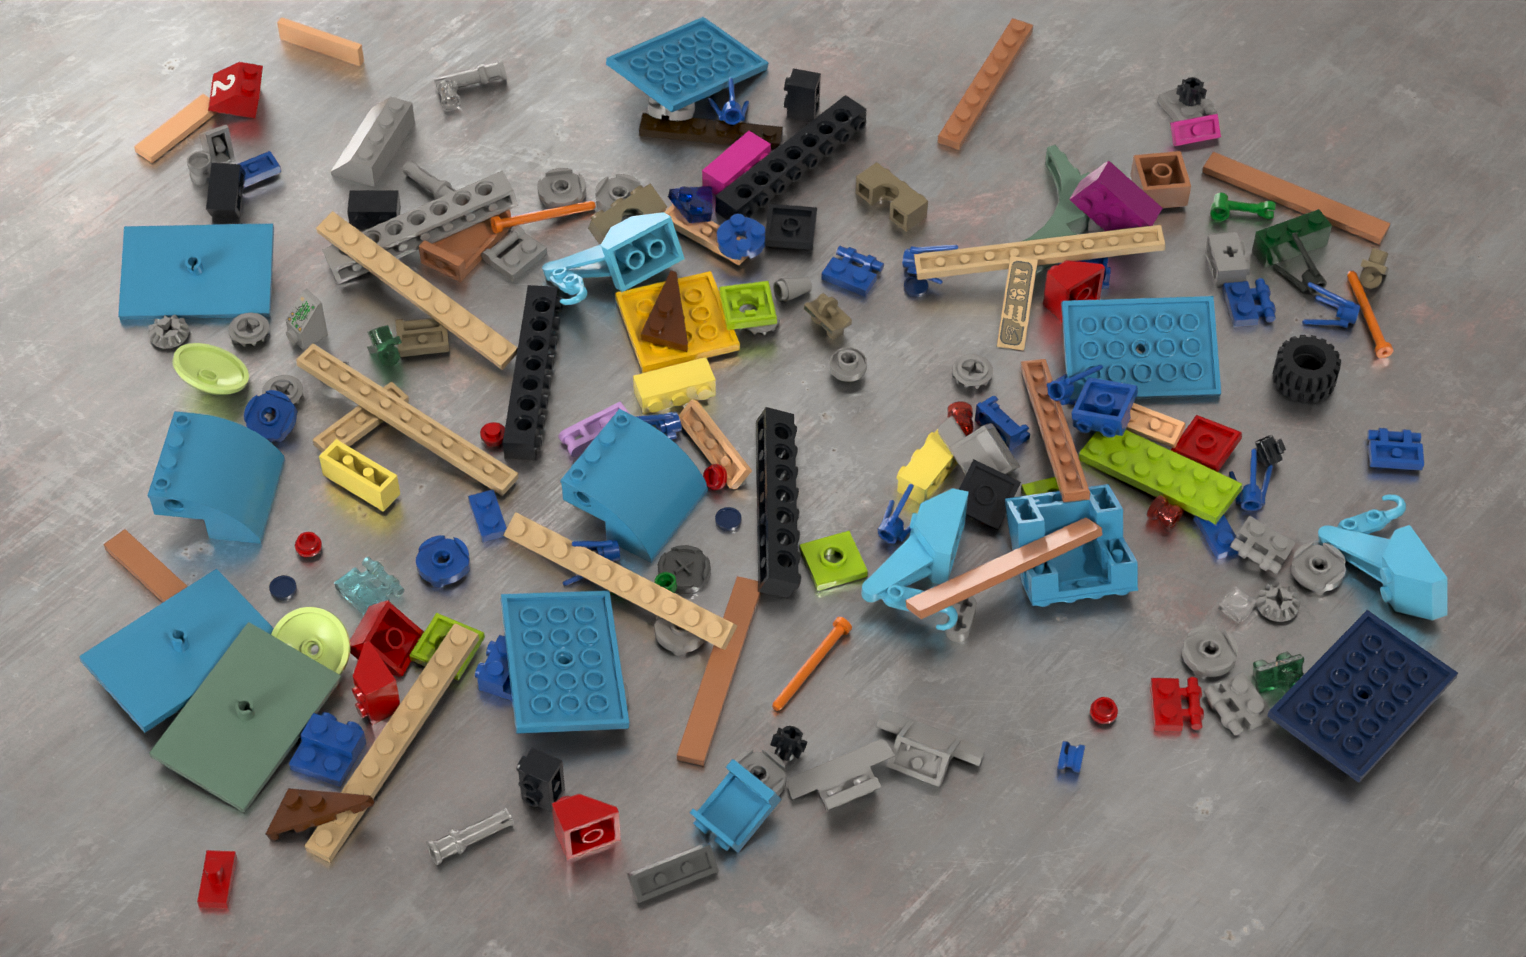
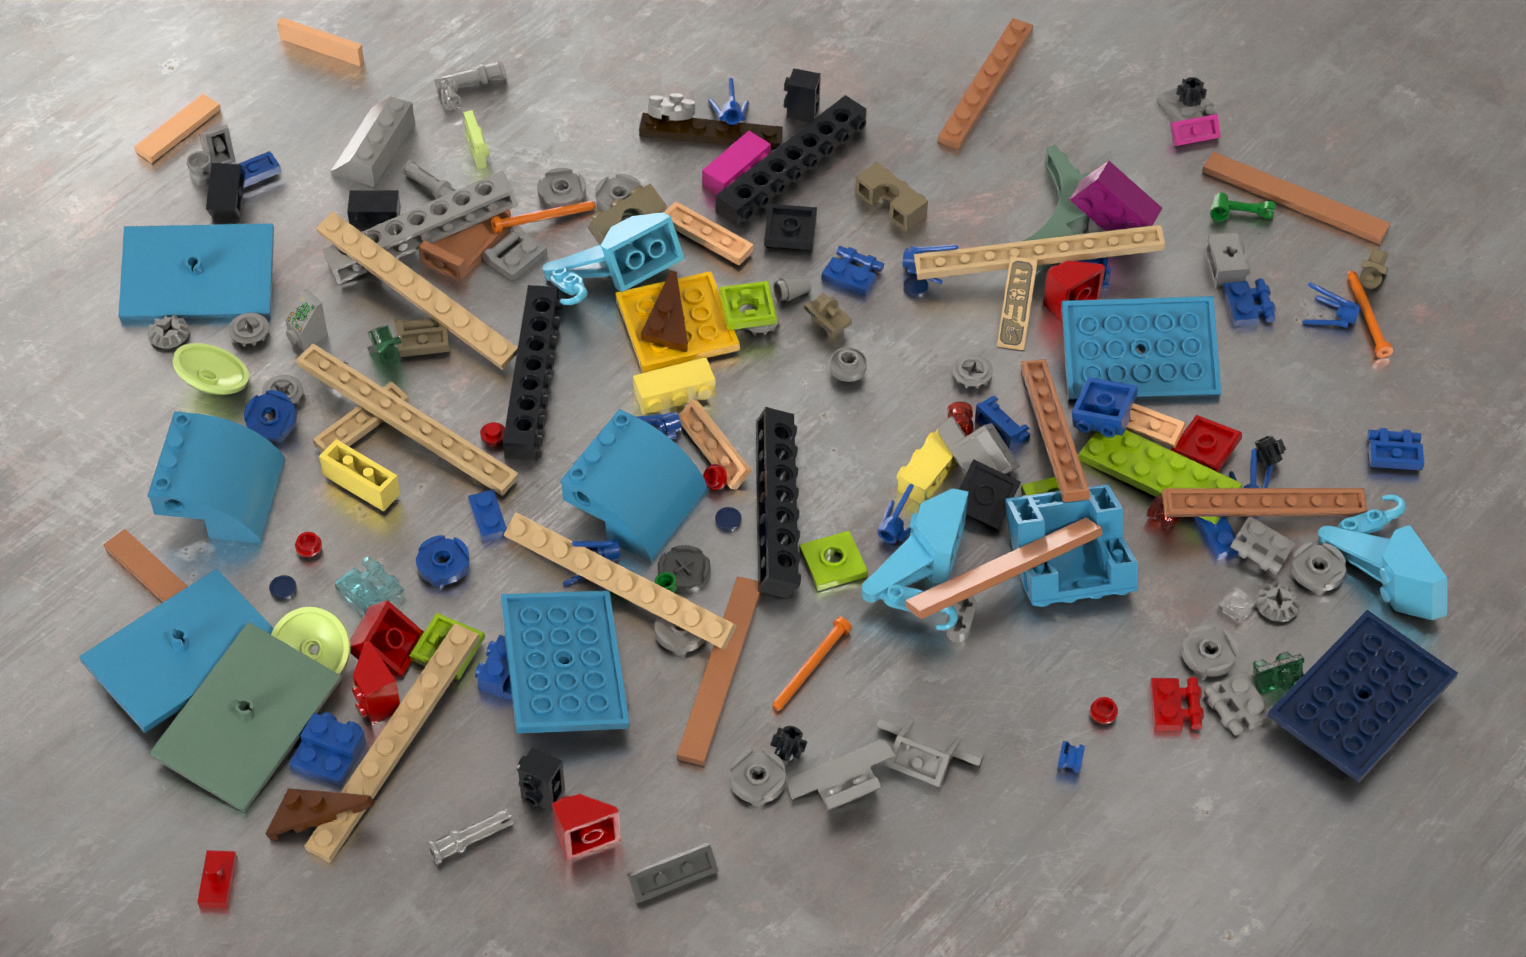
red slope [208,62,263,119] -> none
lavender plate [558,402,630,457] -> none
dark azure piece [606,17,769,112] -> none
clear blue wing [668,186,712,223] -> none
dark azure panel [689,759,782,853] -> none
blue plate [717,214,765,260] -> none
blue plant [1047,364,1103,405] -> none
nougat brick [1130,151,1191,208] -> none
dark green brick [1252,209,1332,268] -> none
black tyre [1272,335,1341,403] -> none
pearl dark grey plant [1273,233,1327,294] -> none
none -> yellowish green plate [463,110,490,169]
none -> nougat tile [1162,488,1367,517]

